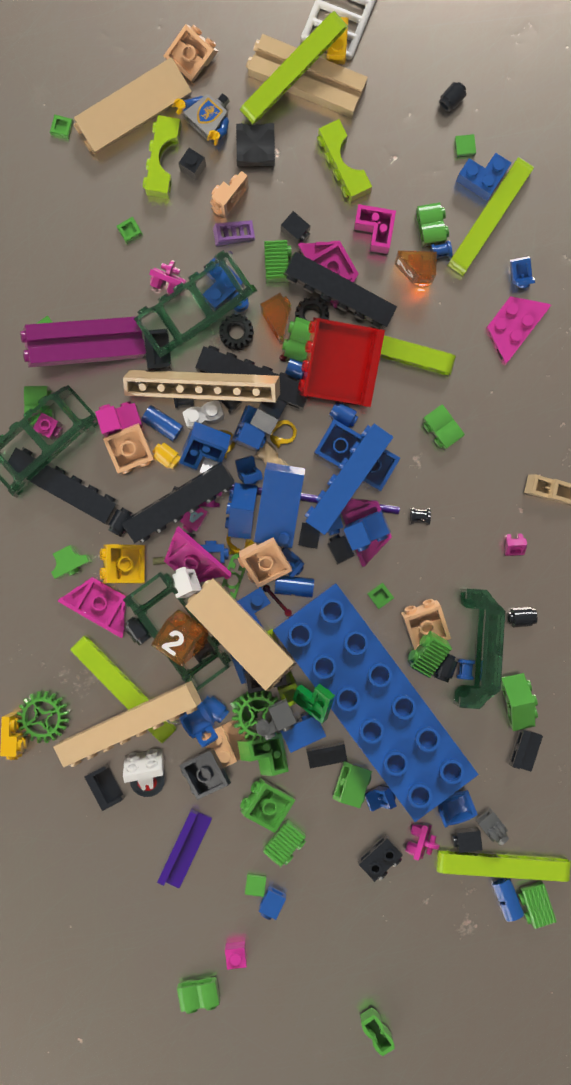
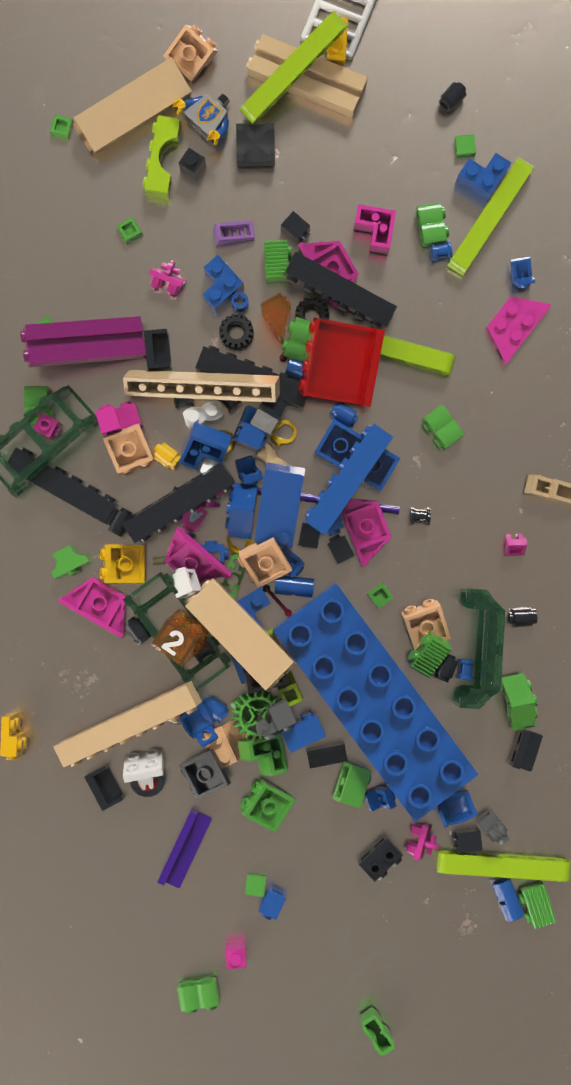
bright green gear [17,691,69,743] -> none
lime beam [70,635,177,743] -> none
clear green windscreen [134,250,257,358] -> none
blue pin [141,405,184,442] -> none
light nougat plate [210,171,249,217] -> none
bright green brick [263,819,306,867] -> none
green plate [293,684,335,724] -> none
lime arch [317,119,372,202] -> none
blue brick [344,510,391,552] -> none
clear orange slope [395,251,437,287] -> none

